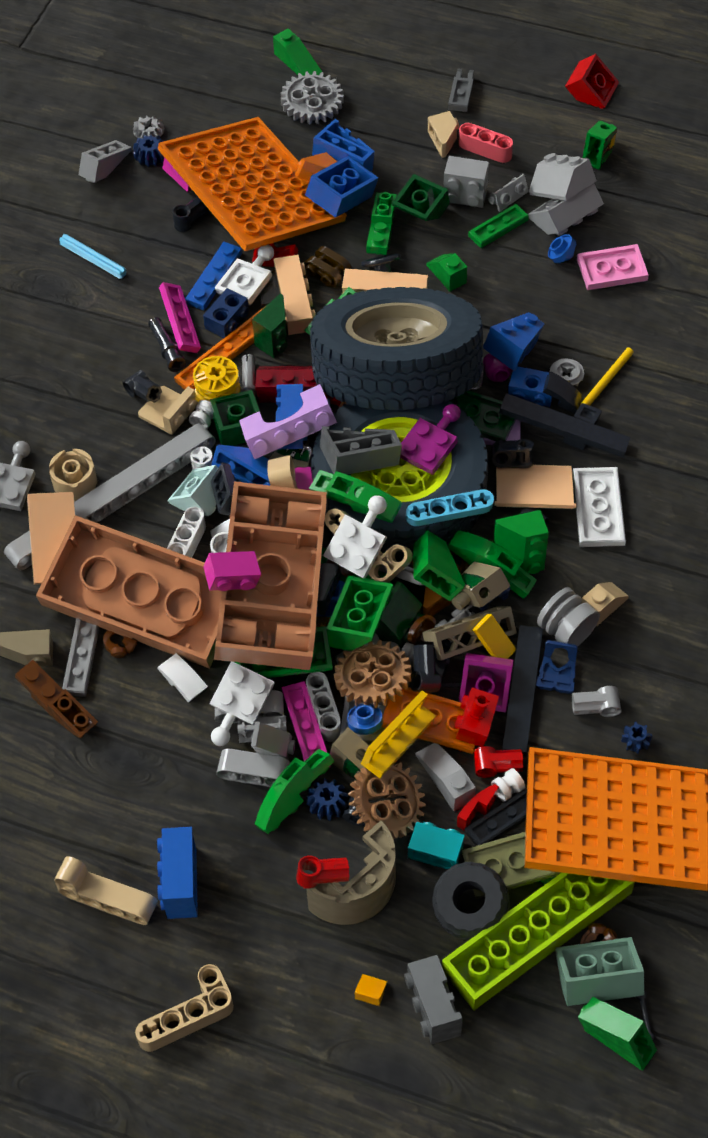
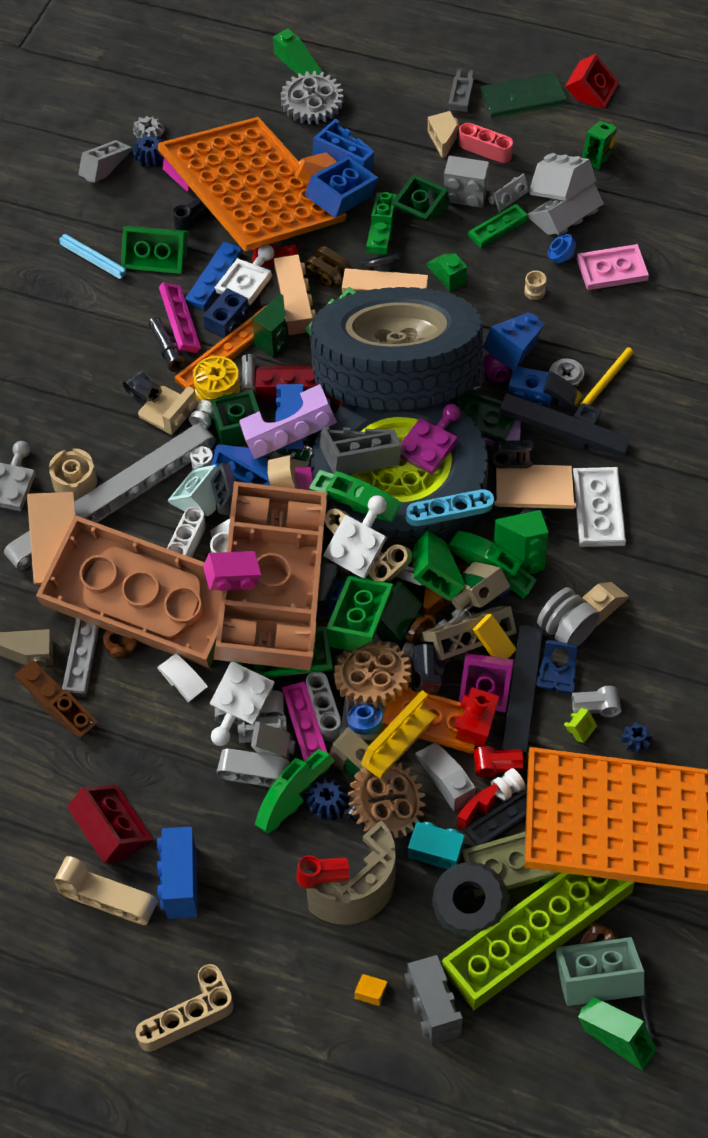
none -> dark red slope [67,784,154,863]
none -> green slope [121,226,189,274]
none -> clear green tile [481,72,566,118]
none -> tan wheel [524,271,546,300]
none -> lime tile [564,708,597,743]

